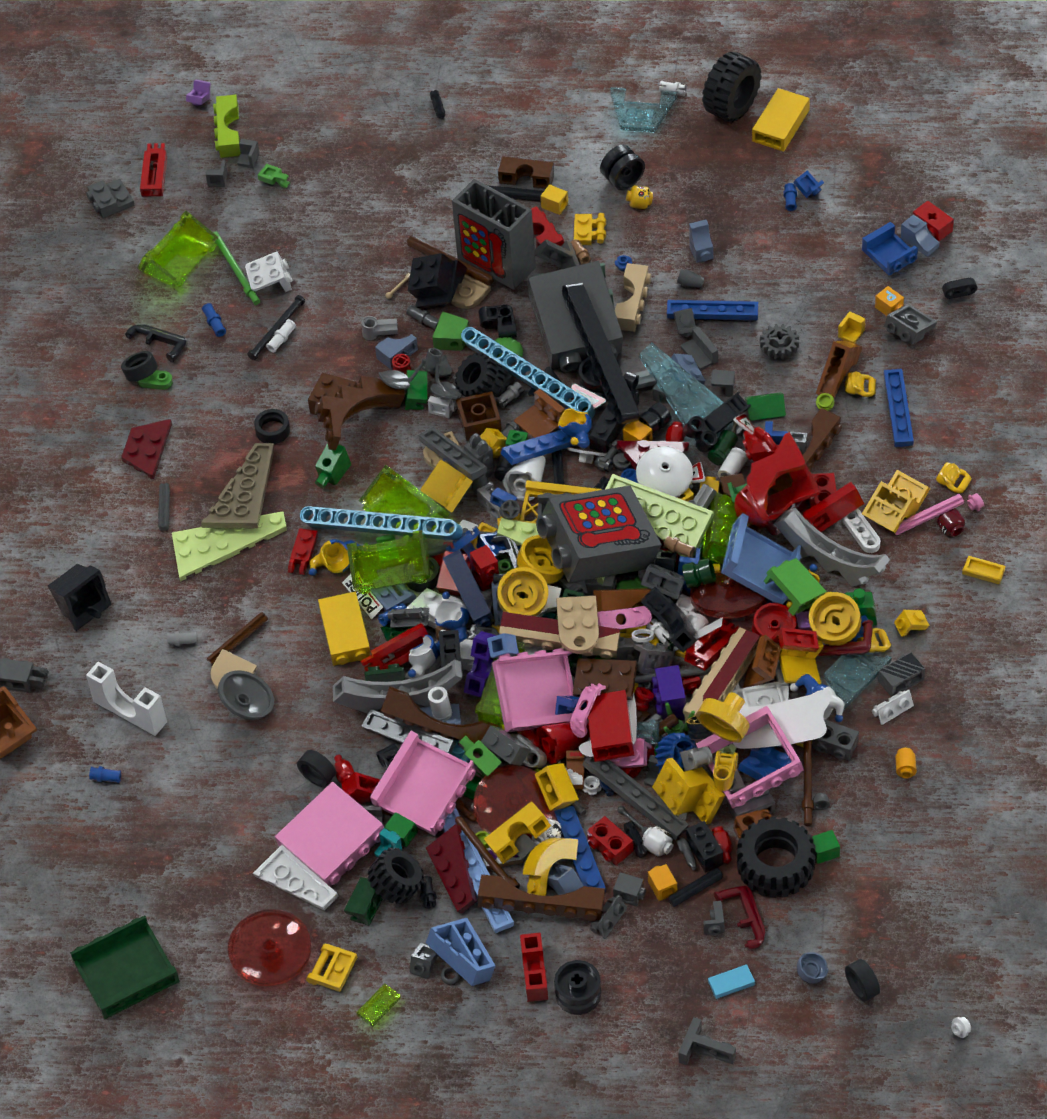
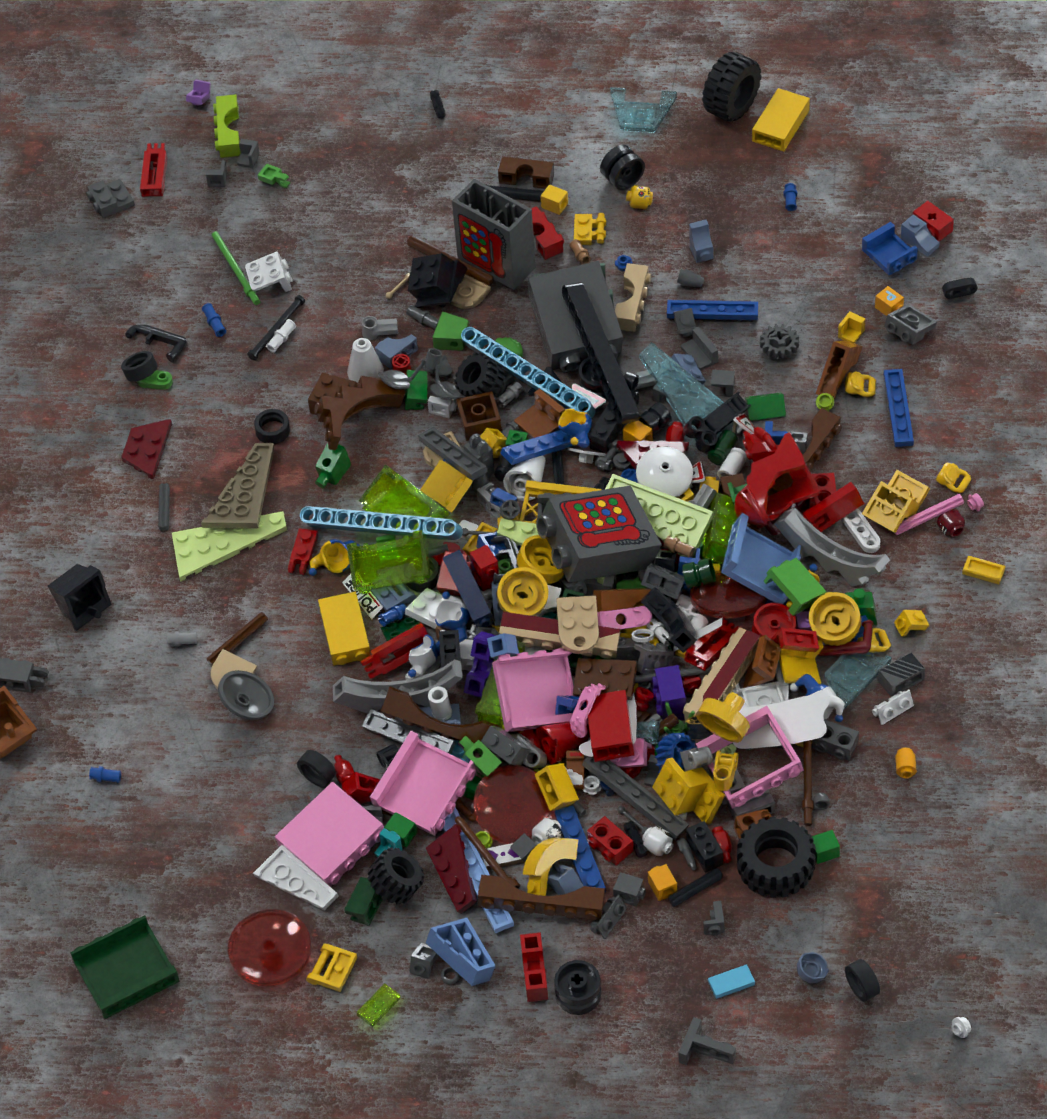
white arch [86,662,167,736] -> none
clear neon green windscreen [137,211,219,288] -> none
dark green bracket [364,664,405,682] -> none
dark grey hinge [388,607,430,628] -> none
black pin [420,876,437,909] -> none
blue tile [445,526,481,558] -> none
black piece [478,304,517,338] -> none
yellow arch [484,801,551,864] -> none
dark grey bracket [535,240,580,269] -> none
white pin [659,81,687,96] -> none
dark red piece [714,886,765,950] -> none
blue plate [738,746,791,788] -> none
blue bracket [793,170,824,198] -> none
none -> white cone [347,338,384,383]

